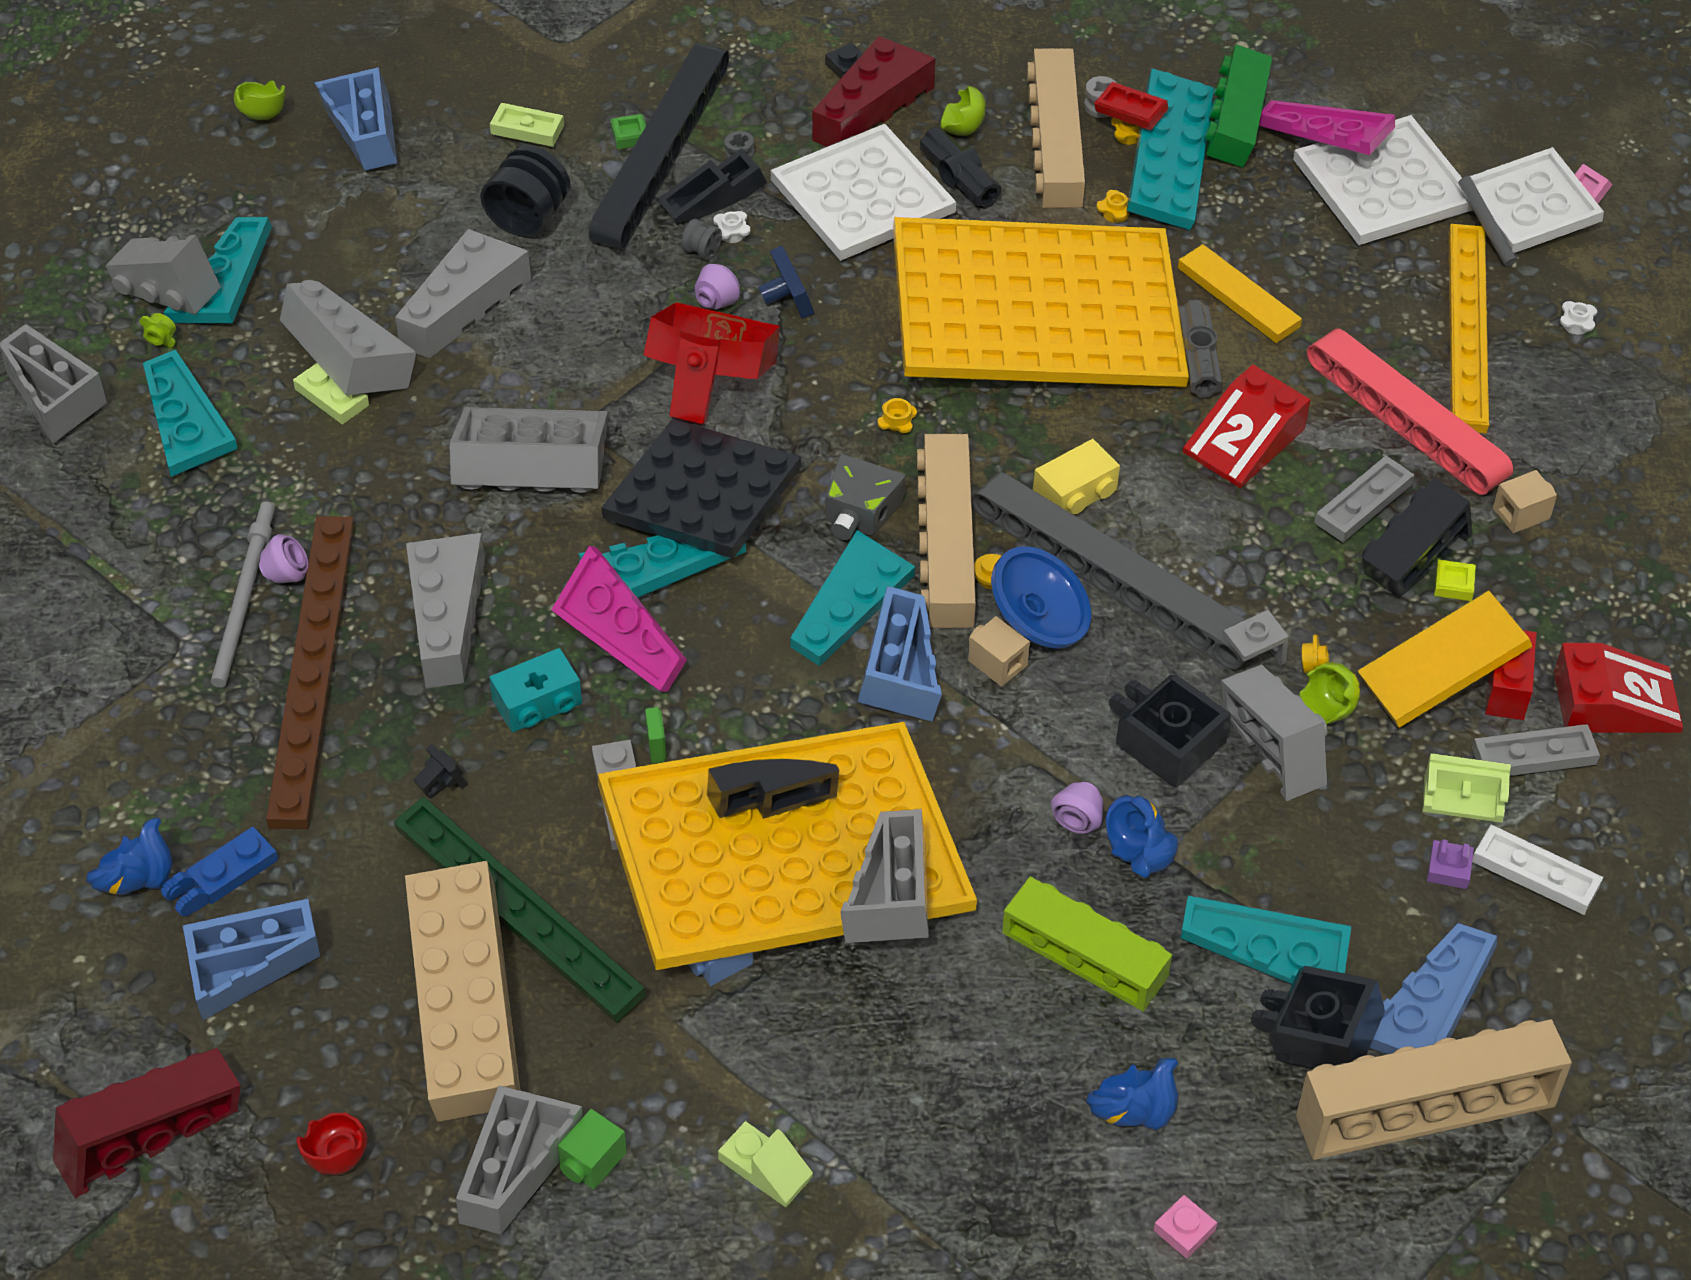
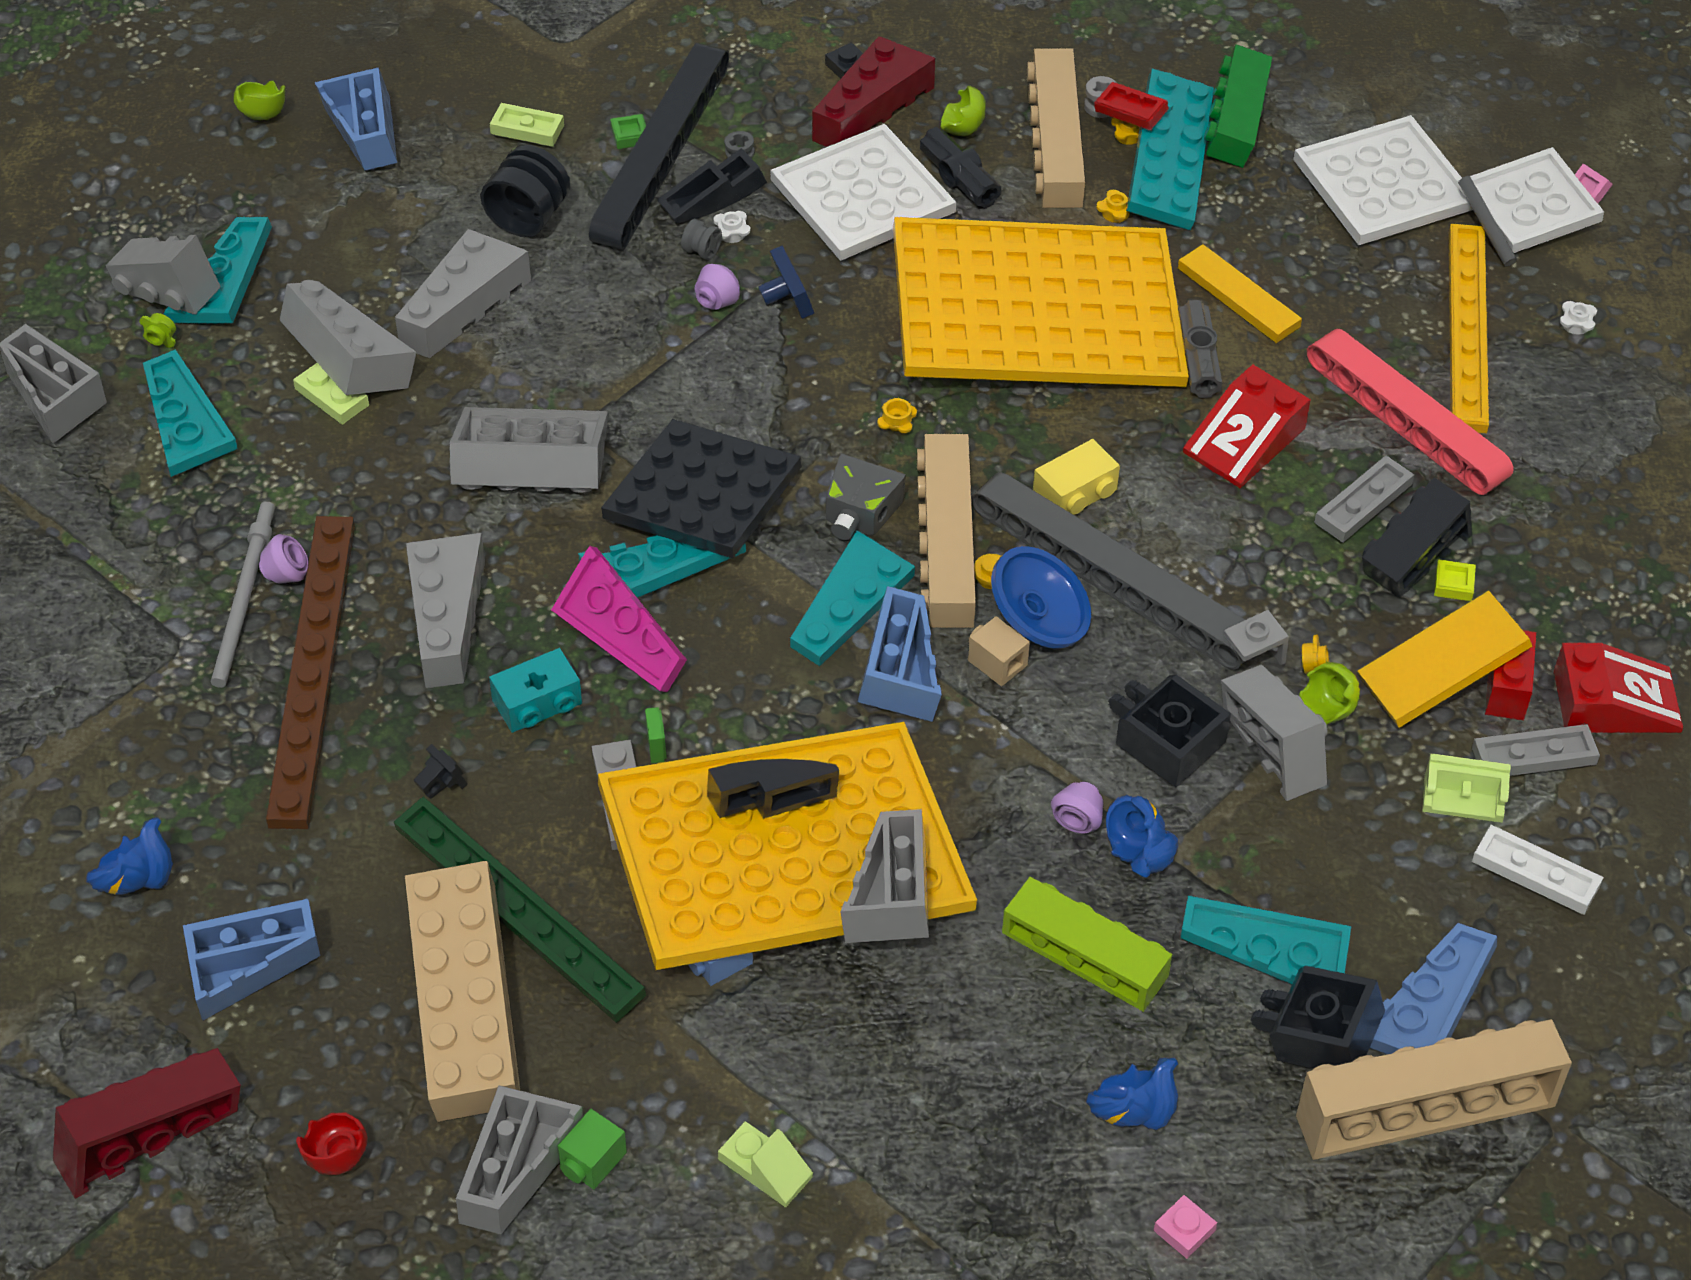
blue hinge [161,826,278,917] -> none
red piece [643,302,780,424] -> none
dark pink wing [1259,100,1395,155] -> none
medium lavender tile [1427,839,1474,889] -> none
tan brick [1493,470,1557,533] -> none

